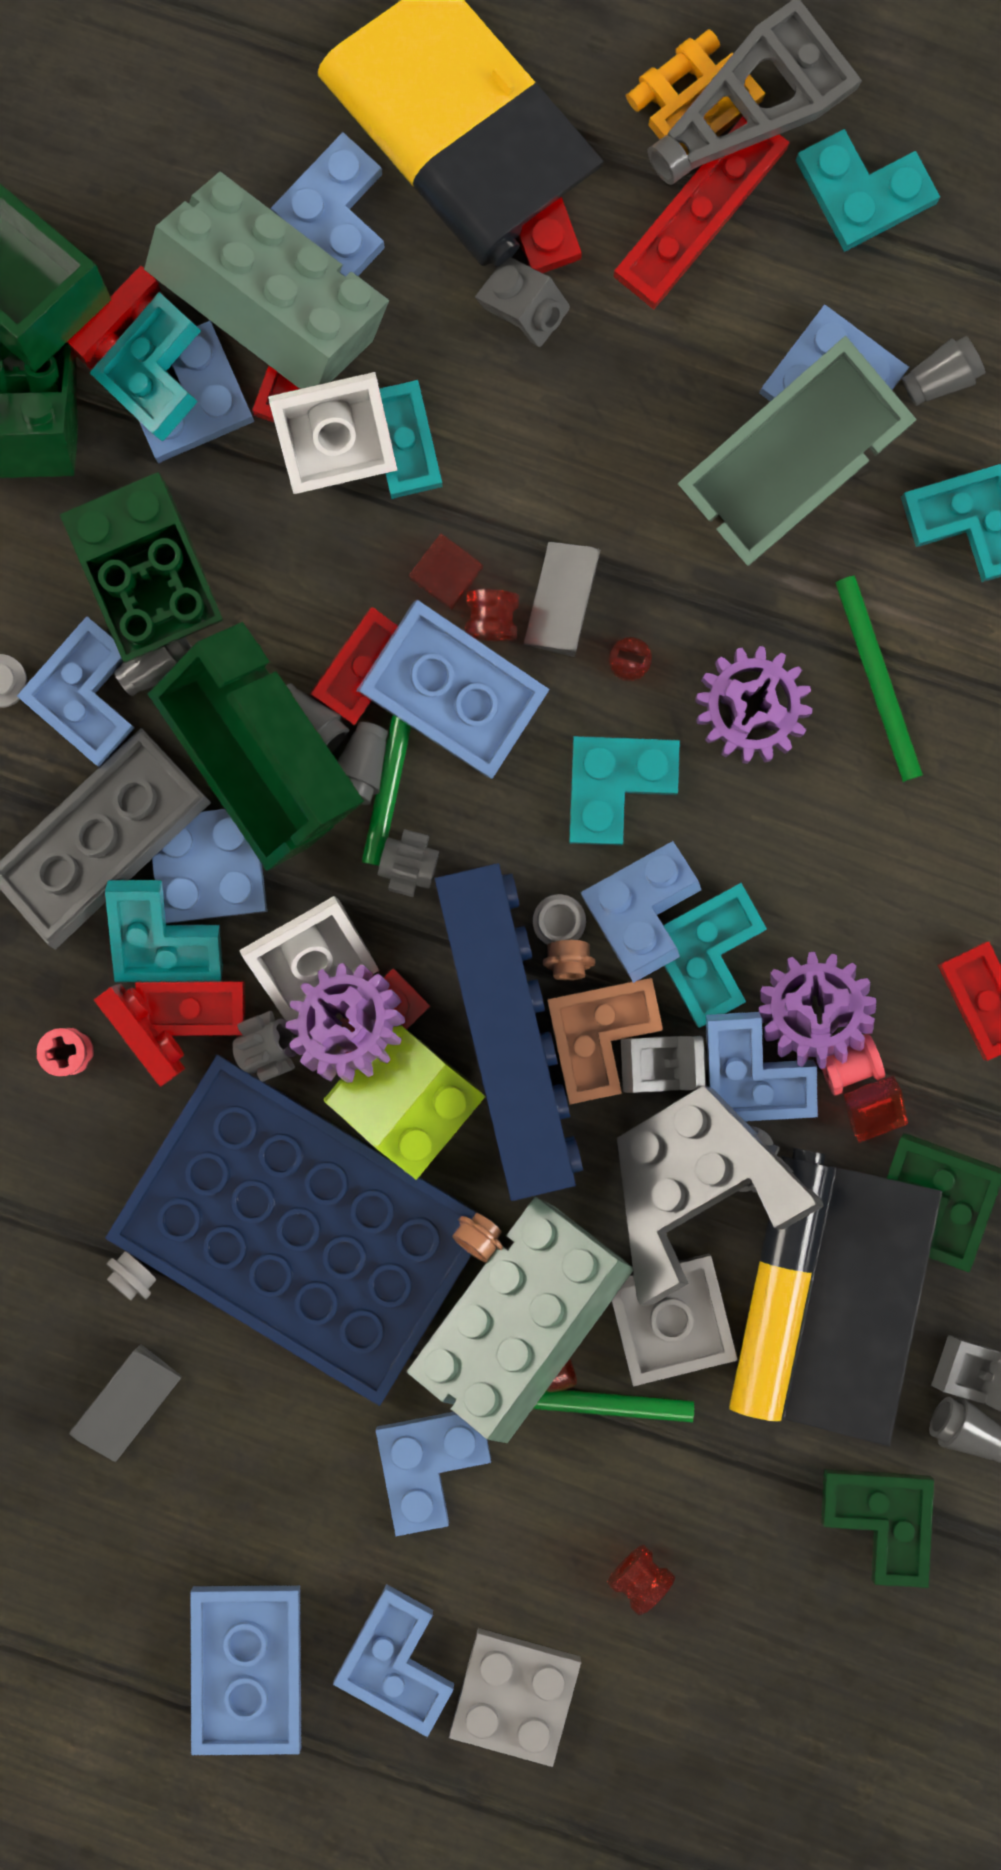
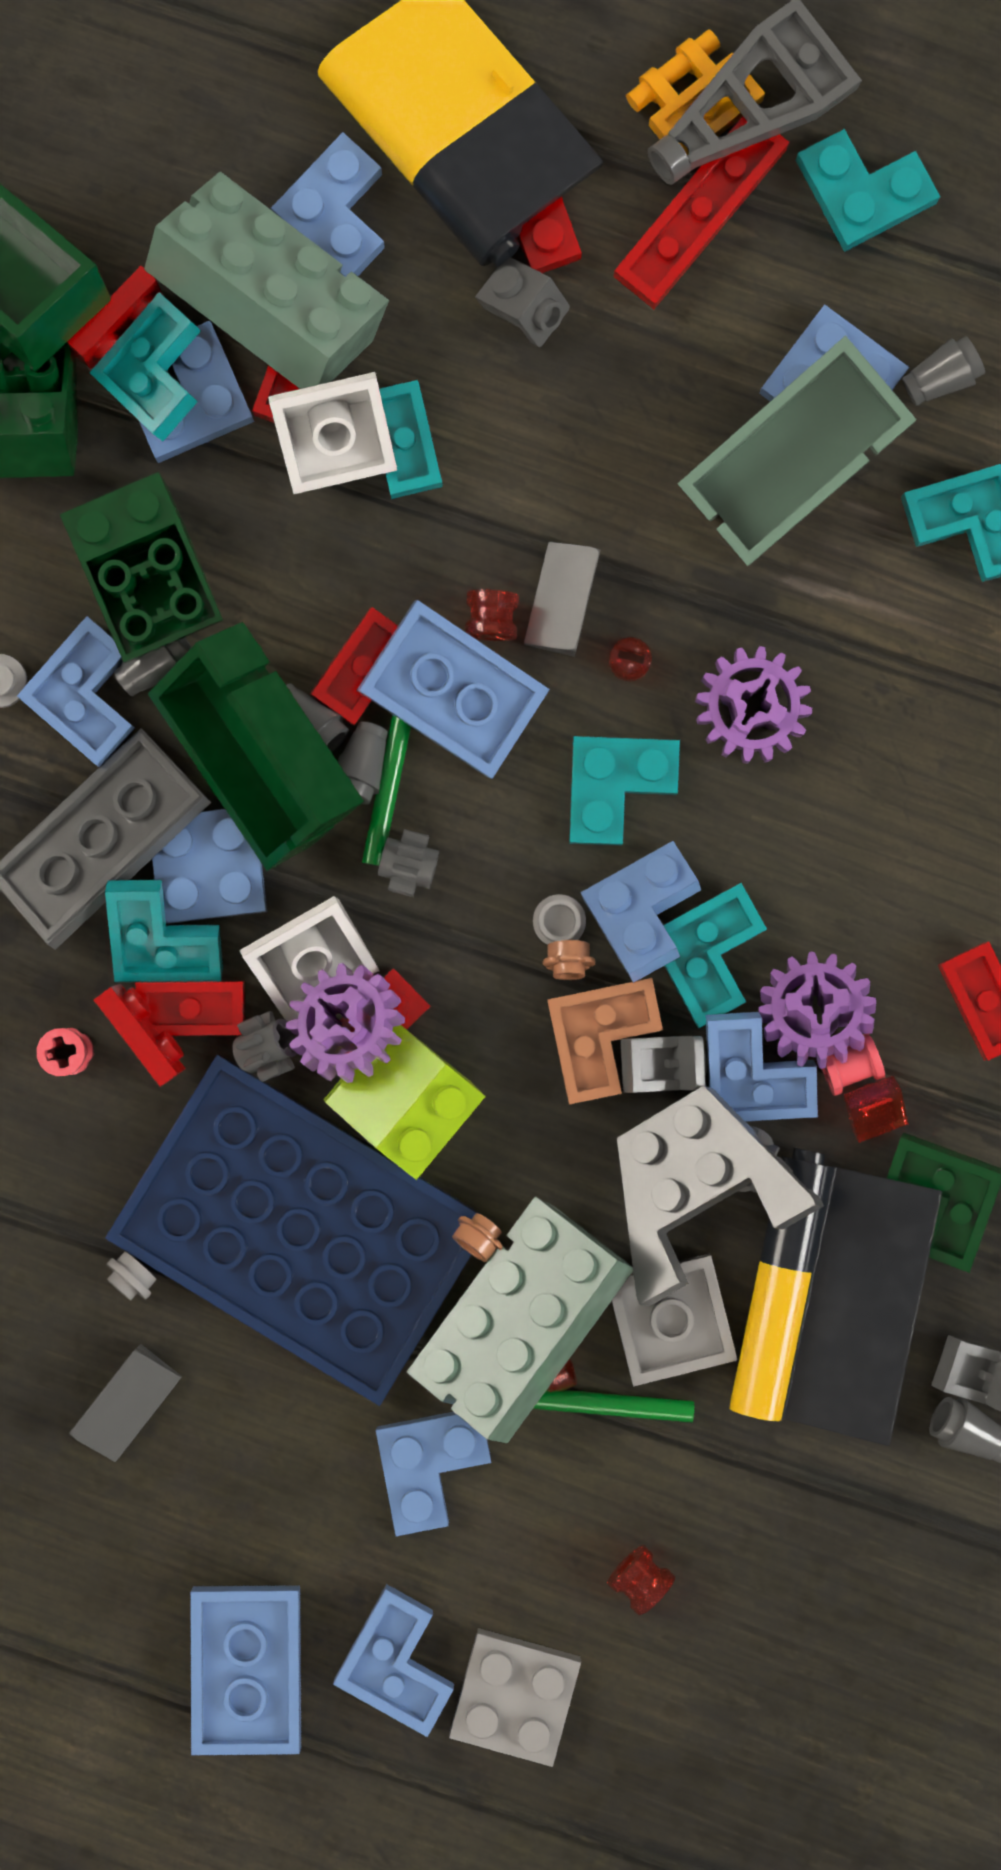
clear red plate [409,533,483,611] -> none
dark blue brick [435,863,583,1201] -> none
dark green plate [821,1469,934,1588] -> none
green bar [835,575,923,782] -> none

